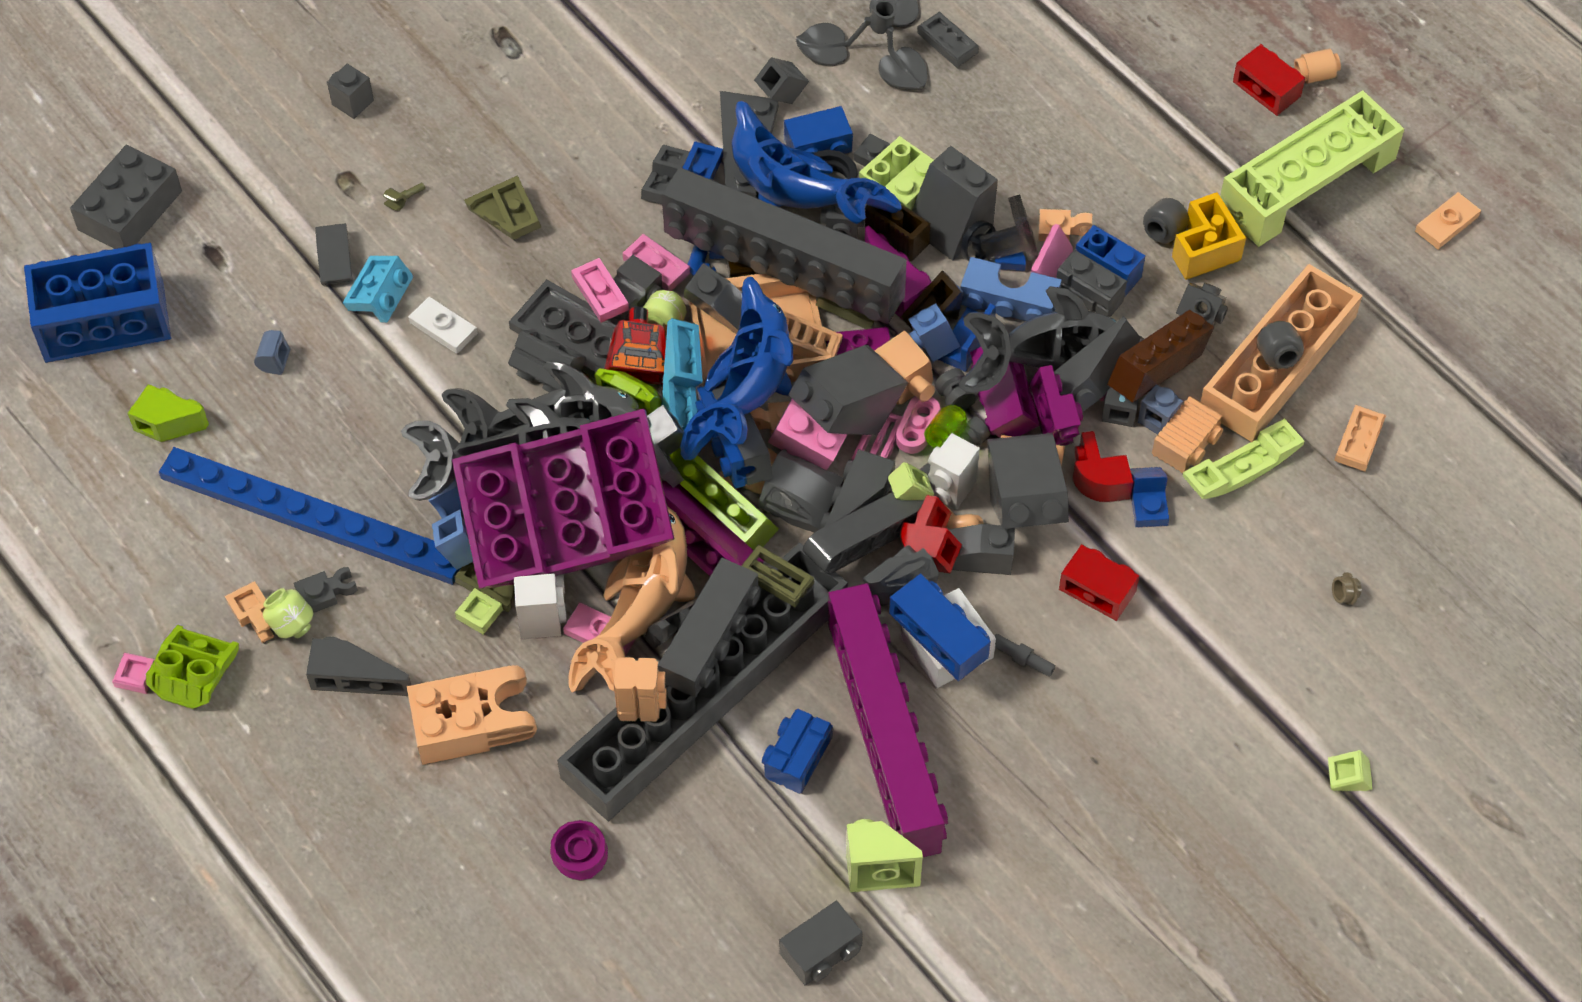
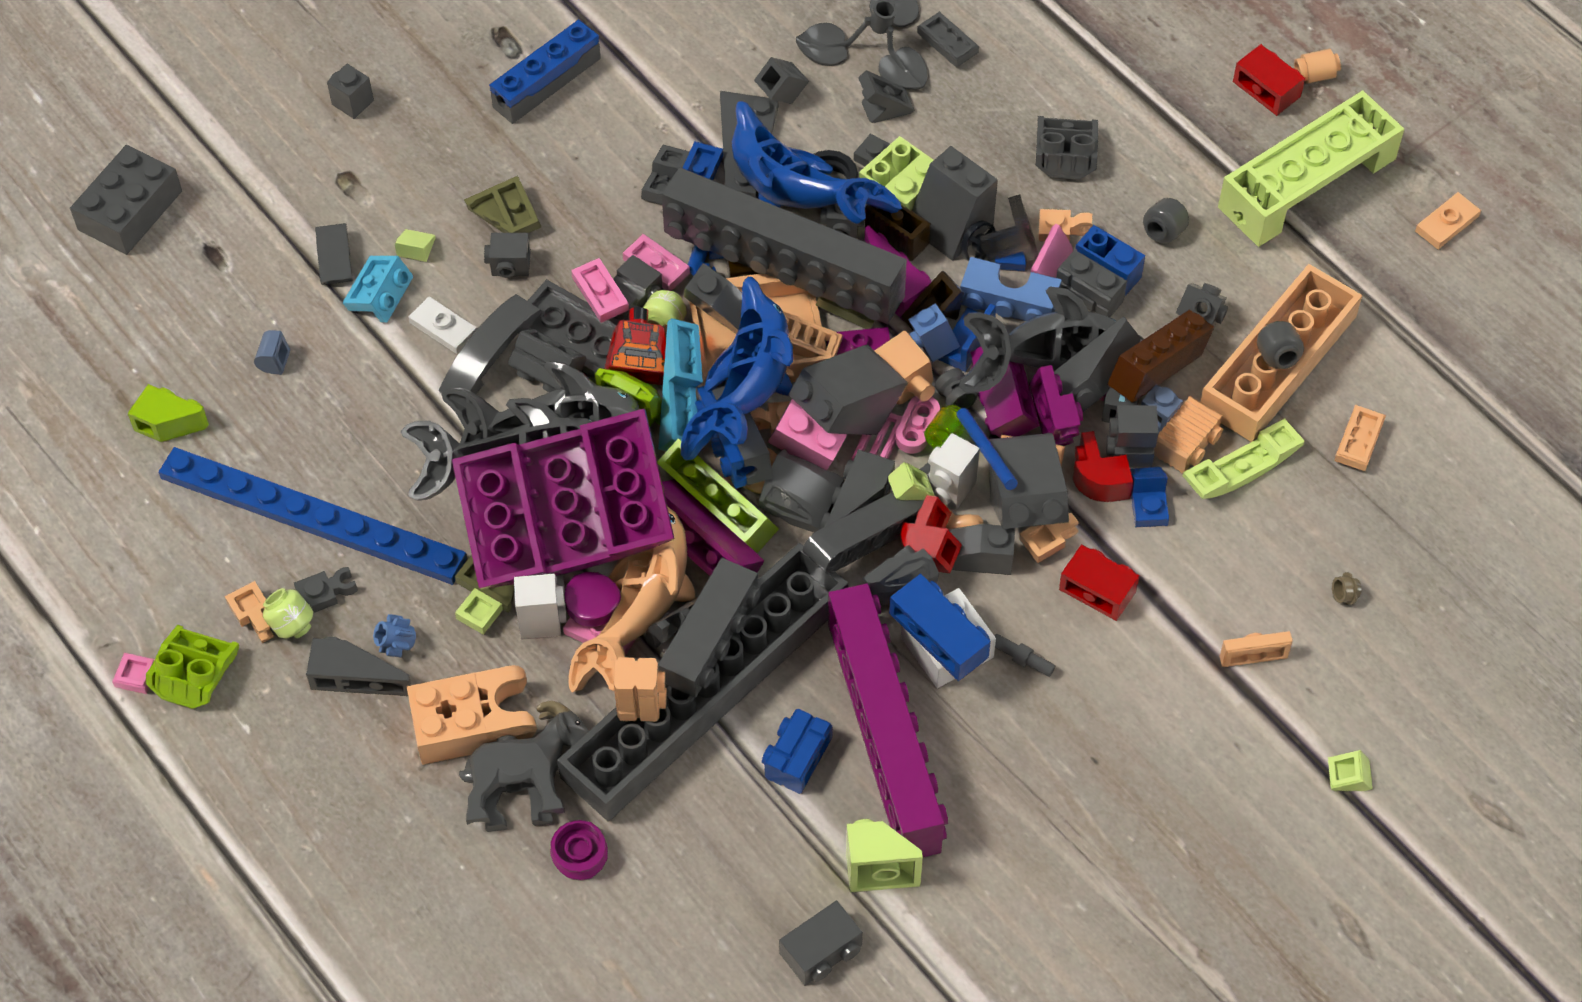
blue brick [24,242,171,363] -> none
olive hand [383,182,425,211] -> none
medium blue arch [428,479,473,570] -> none
flat silver brick [647,405,684,488] -> none
olive tile [742,545,814,607] -> none
blue brick [784,106,853,154] -> none
yellow brick [1172,192,1246,280] -> none
none -> medium blue gear [373,614,416,658]
none -> yellowish green slope [395,229,436,262]
none -> dark grey slope [439,294,542,394]
none -> dark grey animal [459,701,589,832]
none -> dark grey brick [484,233,531,278]
none -> blue piece [489,19,601,124]
none -> magenta piece [564,572,621,627]
none -> dark grey slope [858,70,914,123]
none -> blue bar [957,408,1018,490]
none -> light nougat plate [1019,513,1079,563]
none -> dark grey slope [1035,116,1098,179]
none -> dark grey brick [1106,405,1159,468]
none -> light nougat plate [1219,631,1293,667]

